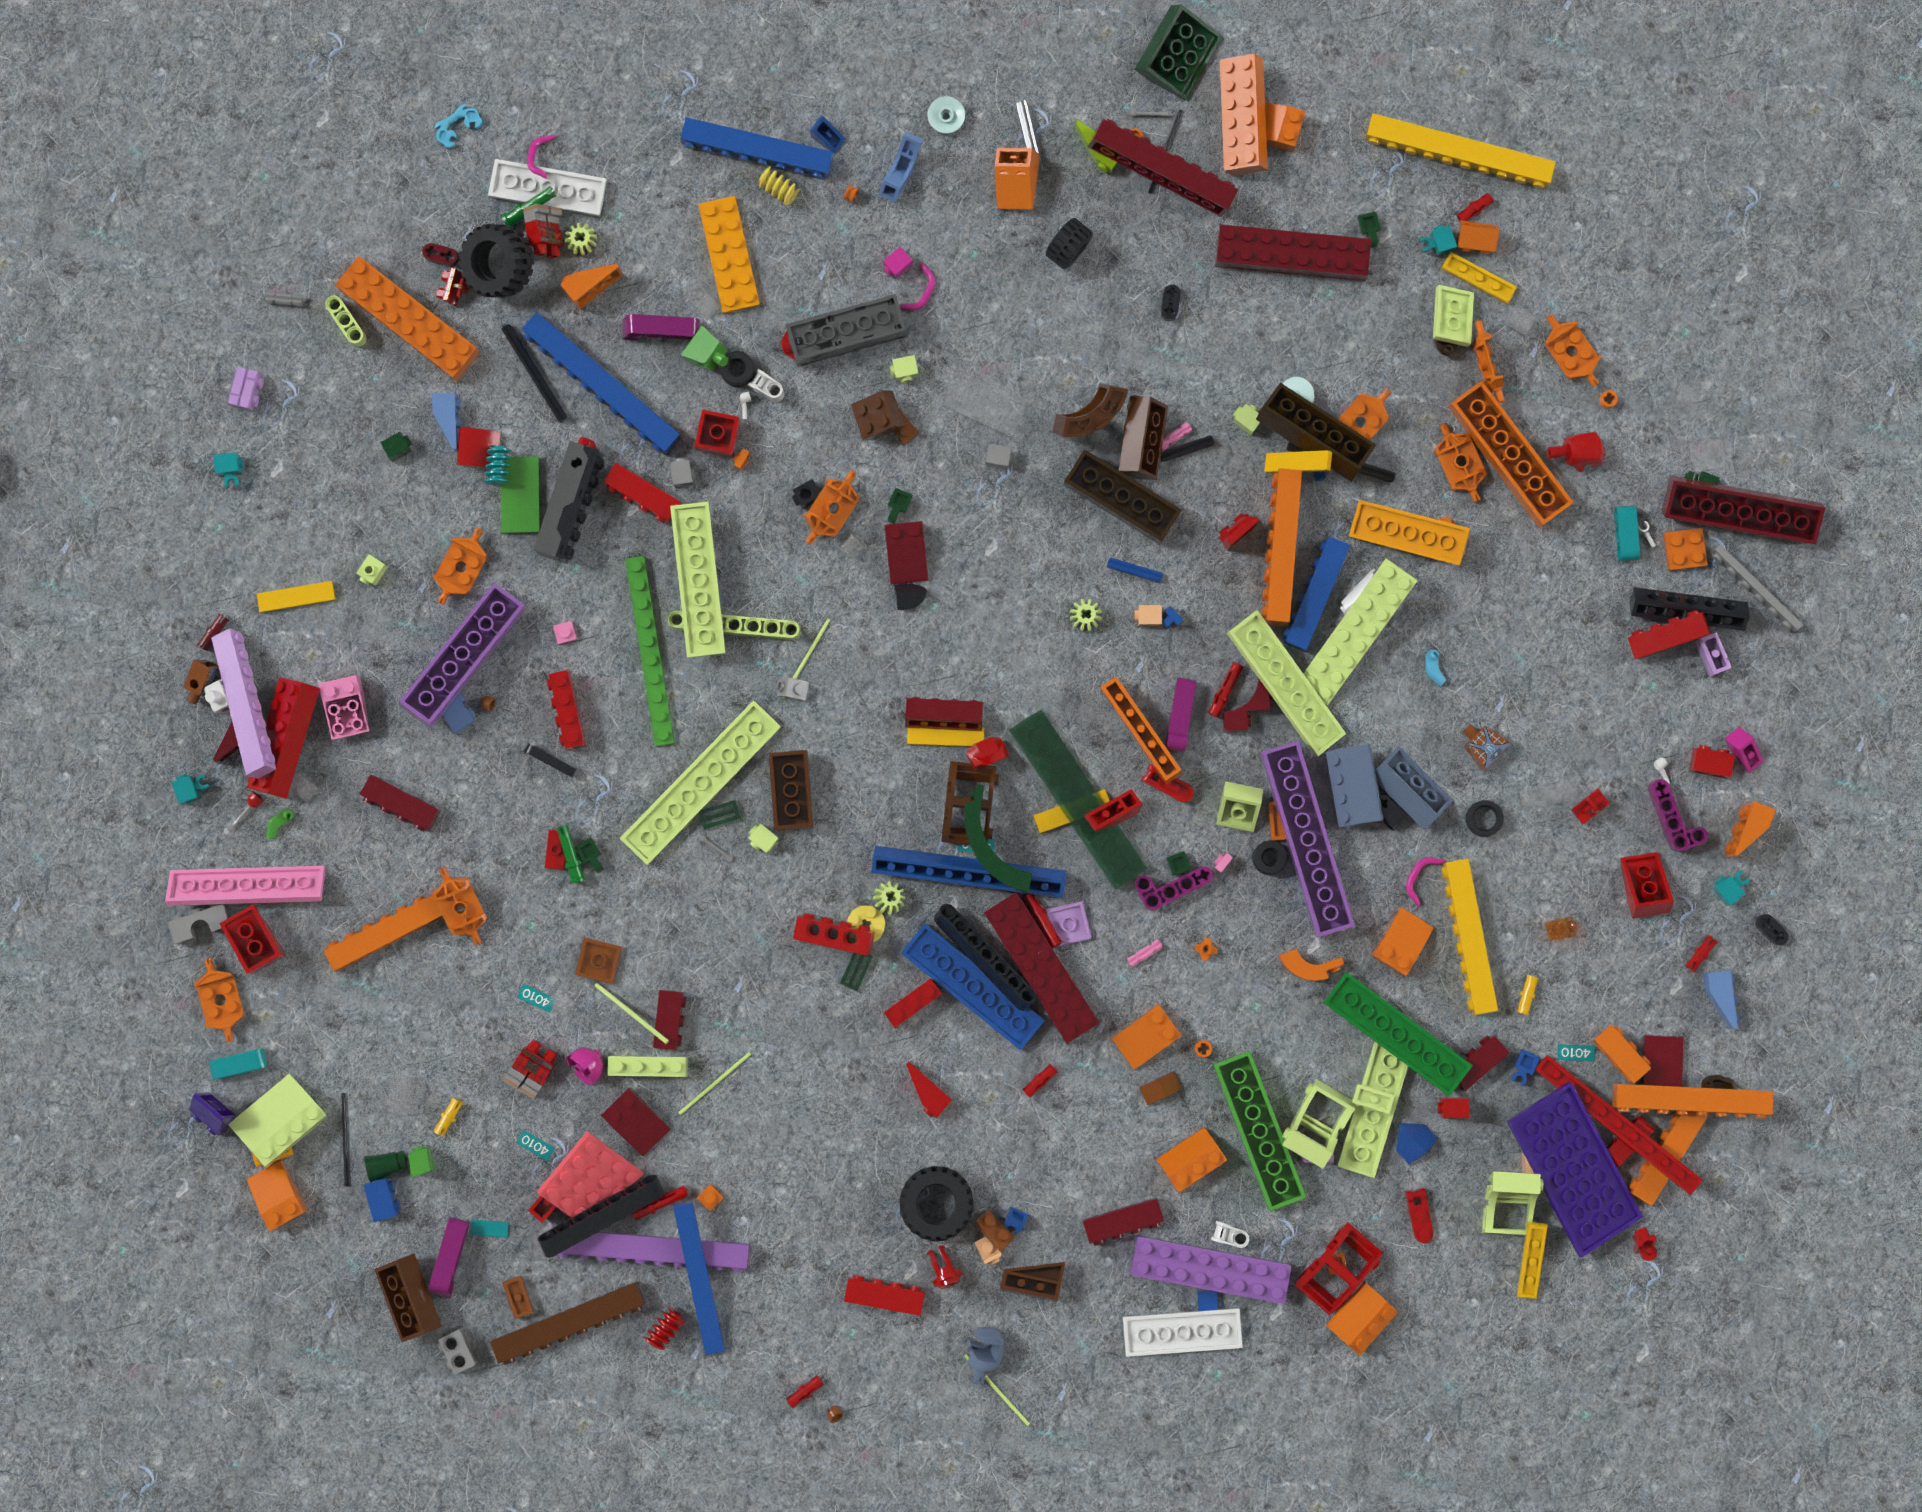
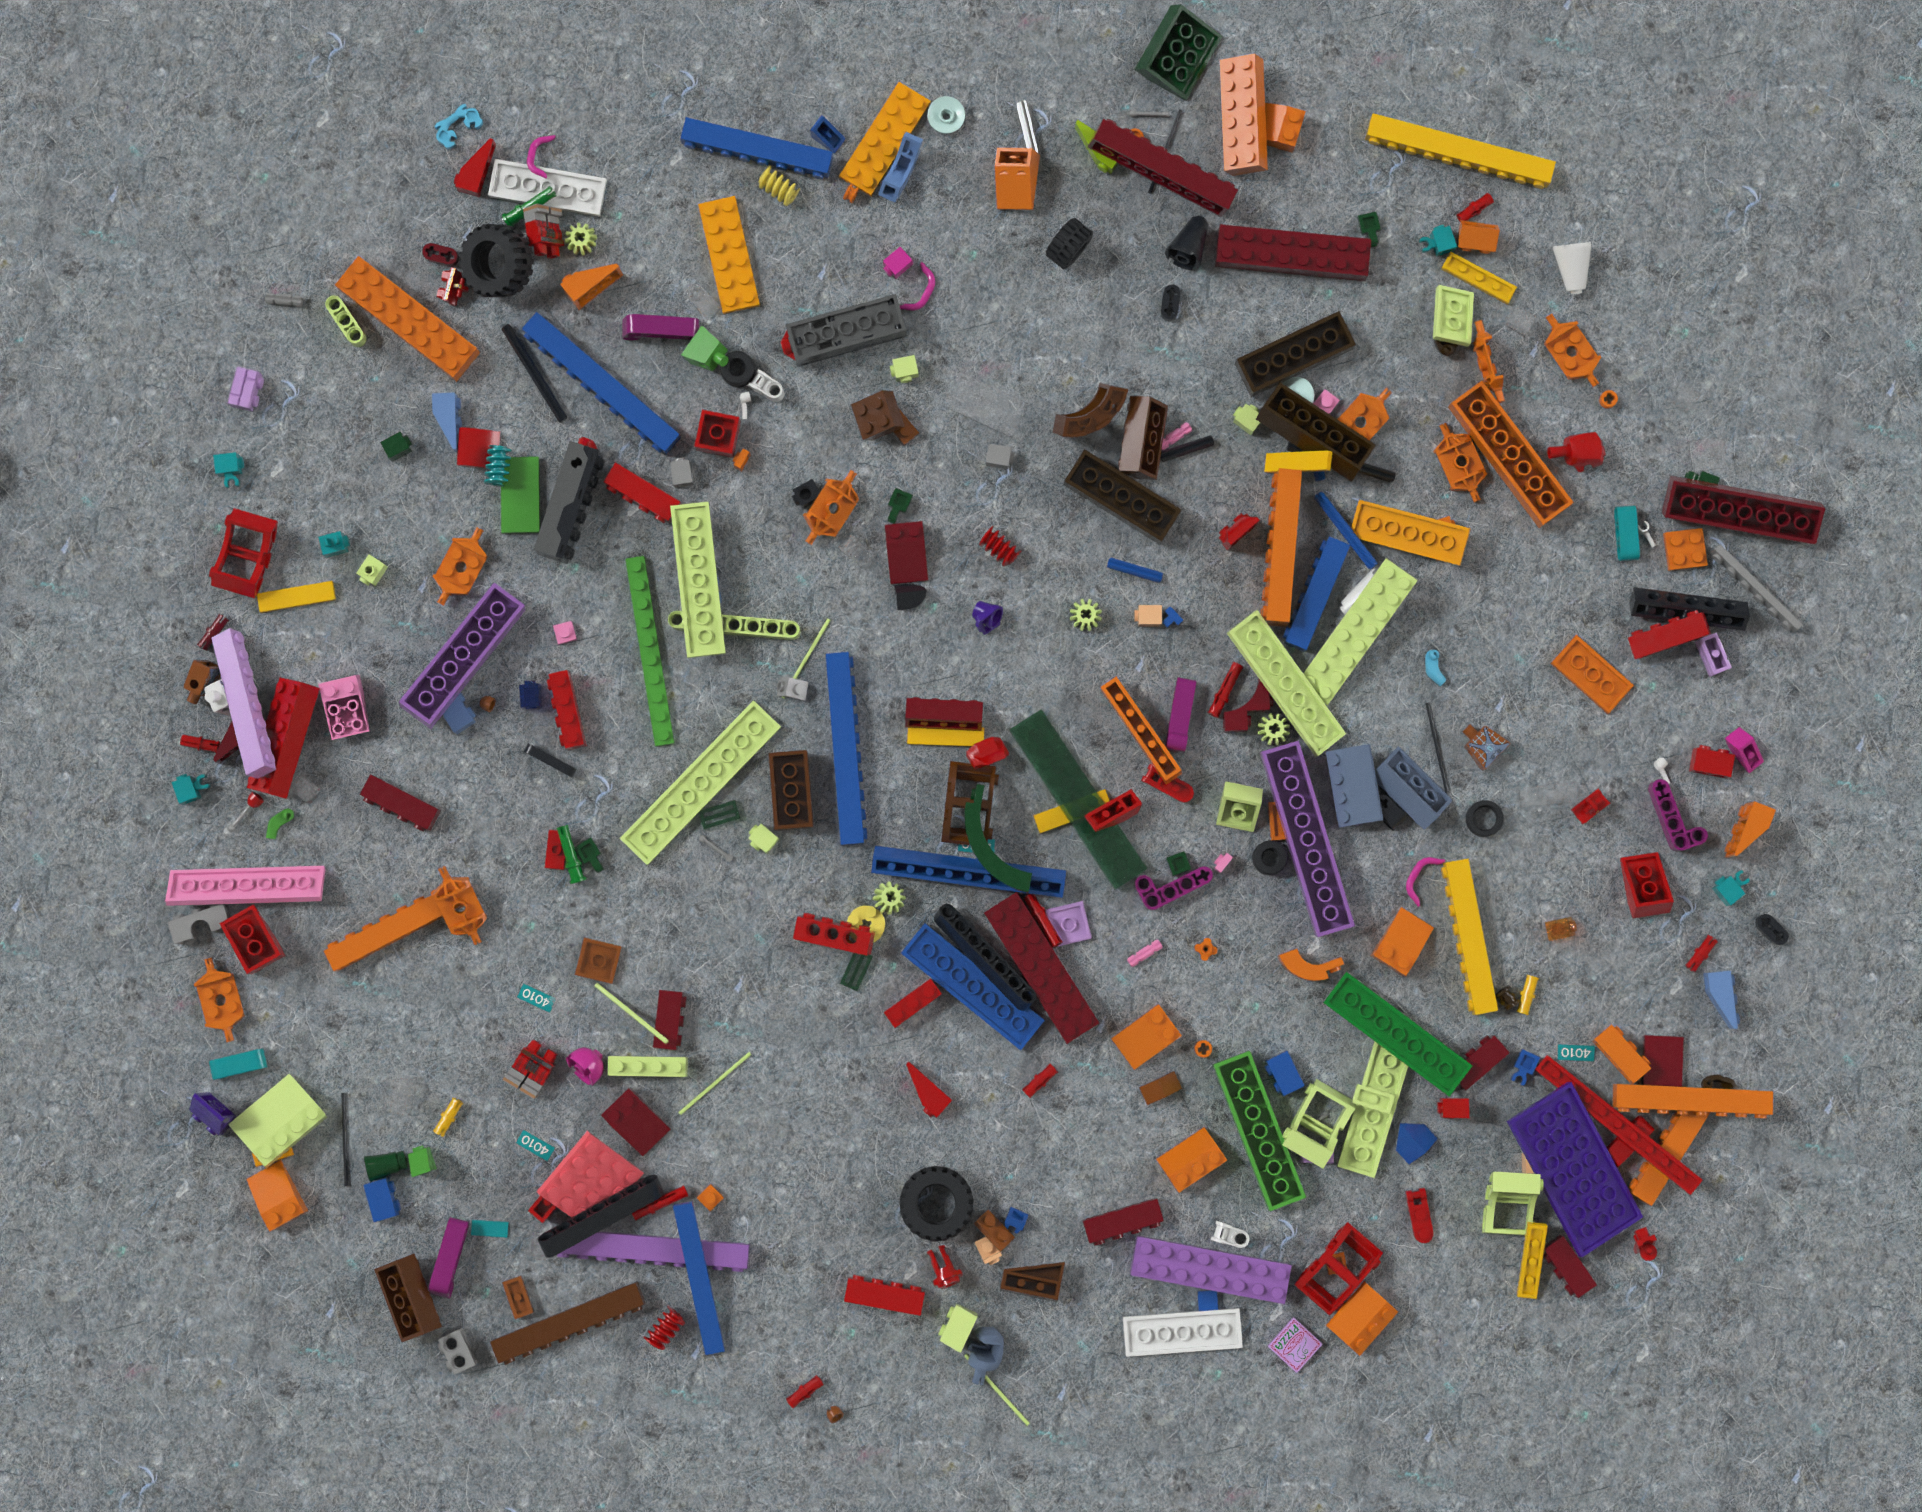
none -> red axle [180,735,220,753]
none -> red window [209,508,278,599]
none -> teal brick [318,531,350,558]
none -> red slope [454,138,496,198]
none -> clear blue brick [519,680,542,709]
none -> blue brick [826,652,868,846]
none -> light orange plate [839,82,931,197]
none -> yellowish green slope [938,1303,978,1353]
none -> dark purple piece [972,601,1003,635]
none -> red piece [979,526,1022,567]
none -> black cone [1165,216,1208,270]
none -> dark brown brick [1235,311,1356,397]
none -> yellowish green gear [1257,713,1290,746]
none -> blue brick [1264,1051,1305,1096]
none -> lavender tile [1268,1317,1323,1373]
none -> bright pink plate [1314,389,1340,414]
none -> blue axle [1314,492,1378,569]
none -> black piece [1425,703,1449,793]
none -> dark brown bush [1495,985,1520,1011]
none -> dark red brick [1543,1235,1597,1298]
none -> orange tile [1550,635,1634,714]
none -> white cone [1553,242,1592,294]

